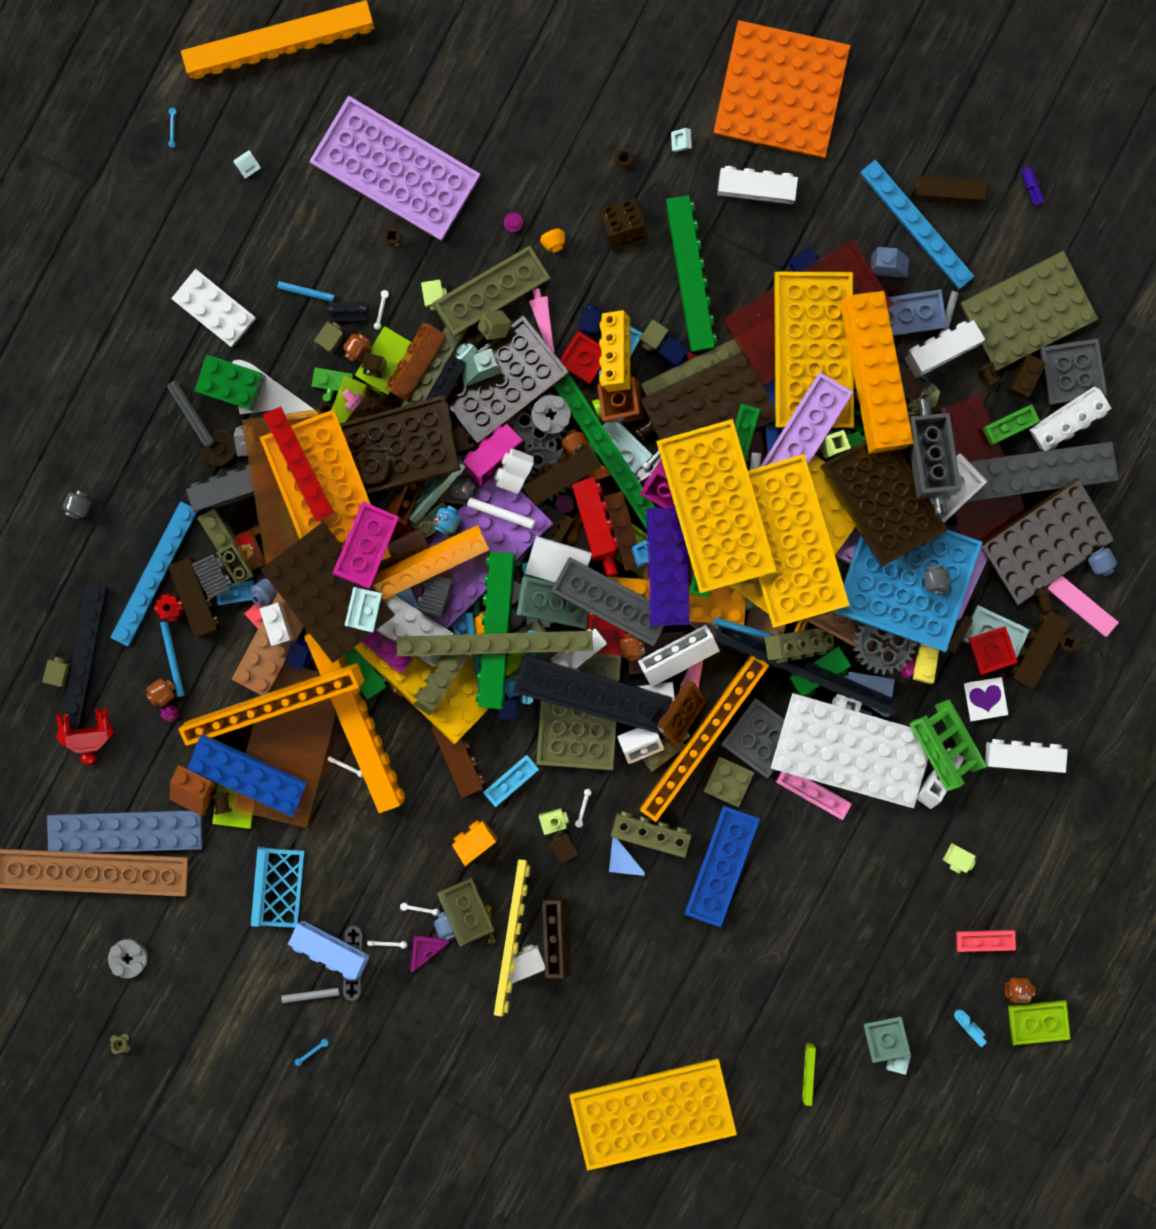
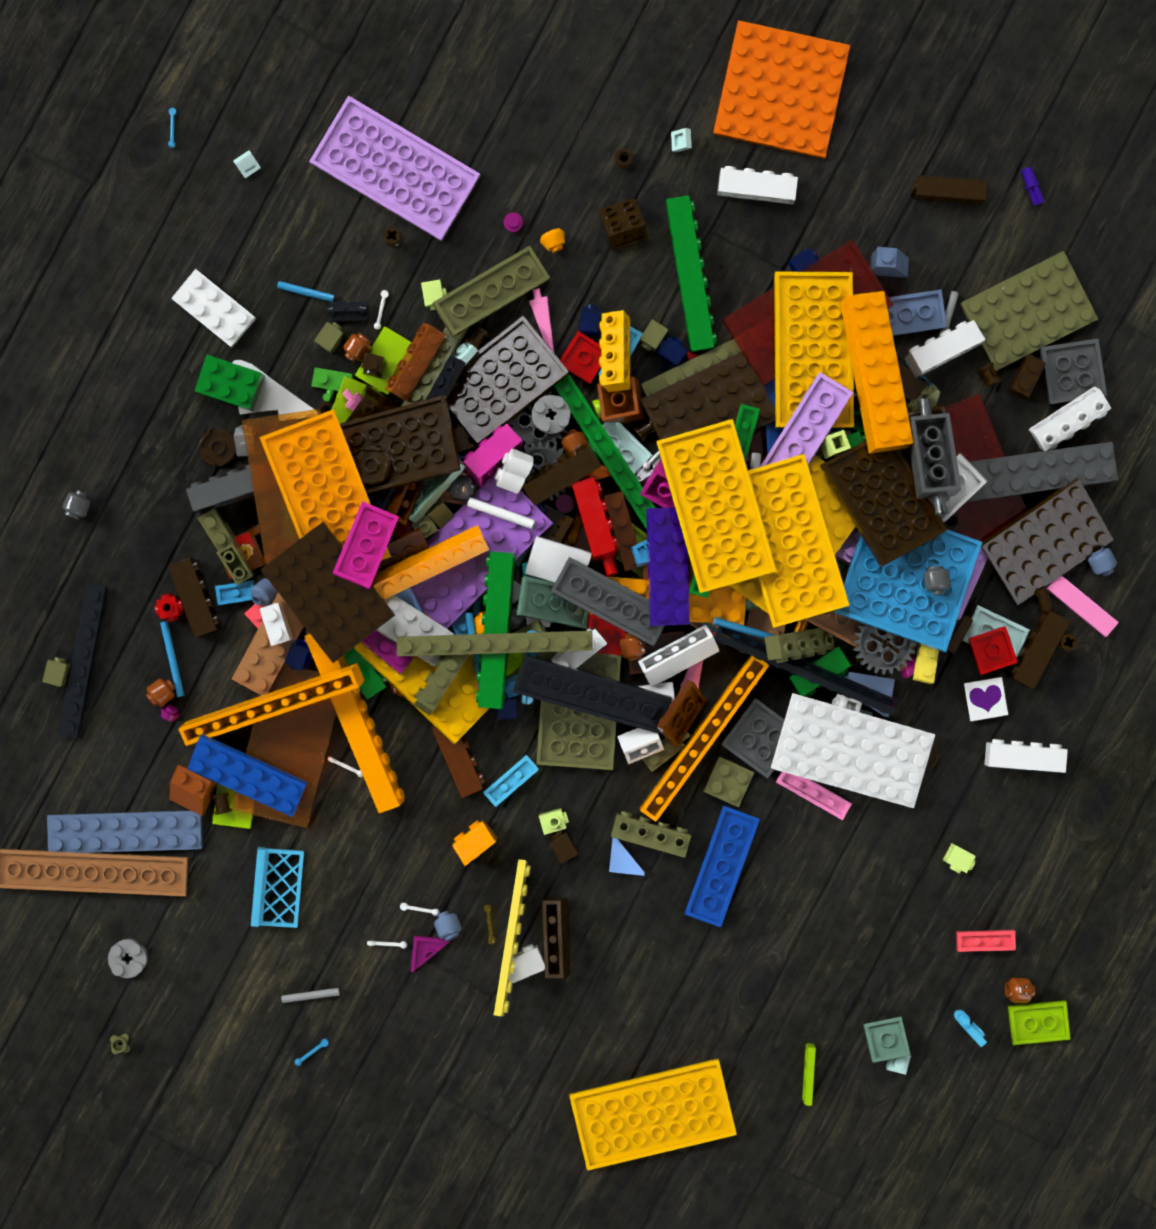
red connector [56,708,114,766] -> none
dark azure plate [110,501,197,646] -> none
dark grey axle [167,381,215,447] -> none
light orange brick [181,0,375,79] -> none
dark grey brick [192,555,232,599] -> none
red plate [263,406,334,522] -> none
light blue brick [288,921,370,980] -> none
dark grey beam [343,925,363,1001] -> none
light aqua plate [345,587,382,632] -> none
dark grey brick [417,575,455,618] -> none
dark azure head [433,506,461,536] -> none
olive tile [437,878,494,946] -> none
sand green slope [461,348,501,387] -> none
olive brick [477,310,512,340] -> none
white hinge [575,789,591,828] -> none
dark azure plate [860,160,974,290] -> none
bright green fence [909,699,987,791] -> none
white slope [917,747,964,809] -> none
bright green plate [982,404,1040,445] -> none

